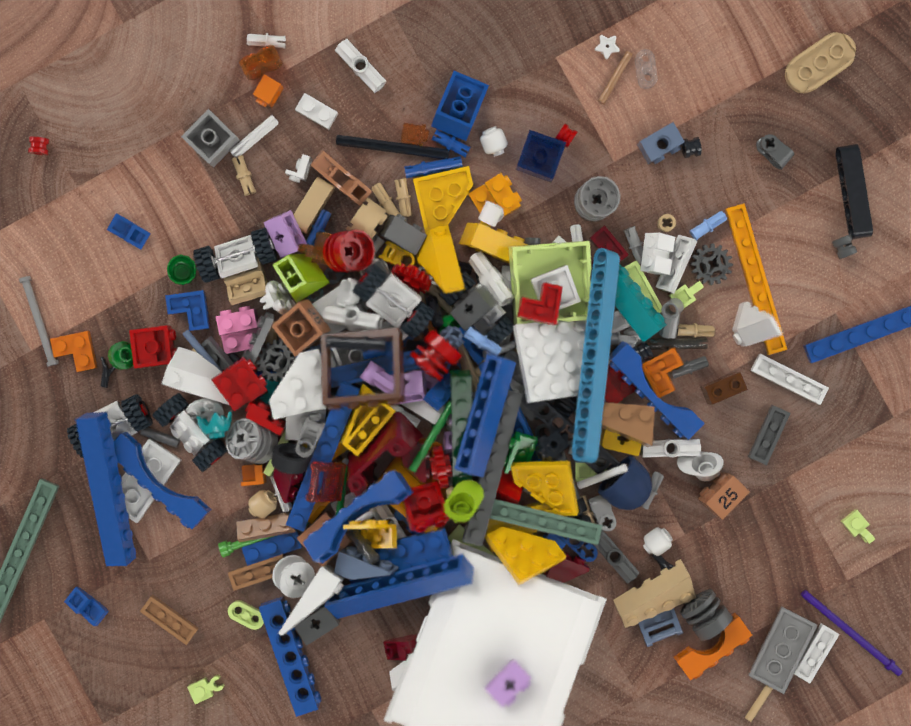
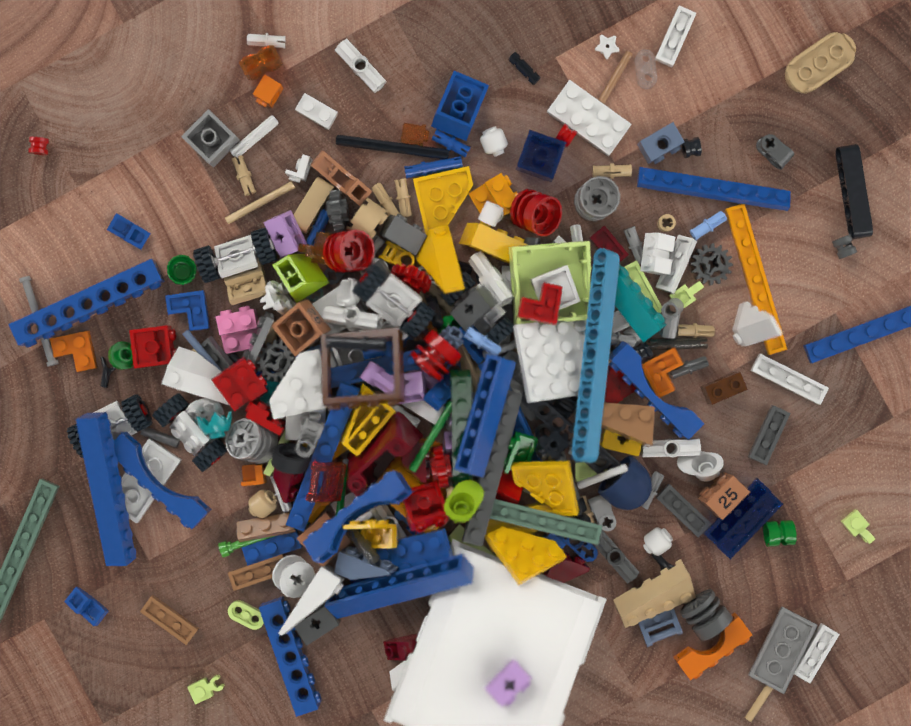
dark purple bar [801,590,903,676] -> none
none -> blue brick [8,259,165,348]
none -> tan bar [225,181,296,224]
none -> dark grey gear [327,190,350,233]
none -> black axle [509,52,540,85]
none -> red wheel [510,189,562,236]
none -> white plate [547,80,632,157]
none -> tan pin [592,163,632,179]
none -> blue plate [637,167,791,211]
none -> white plate [655,5,696,67]
none -> dark grey plate [655,484,711,537]
none -> clear blue brick [703,478,783,559]
none -> green wheel [763,520,797,547]

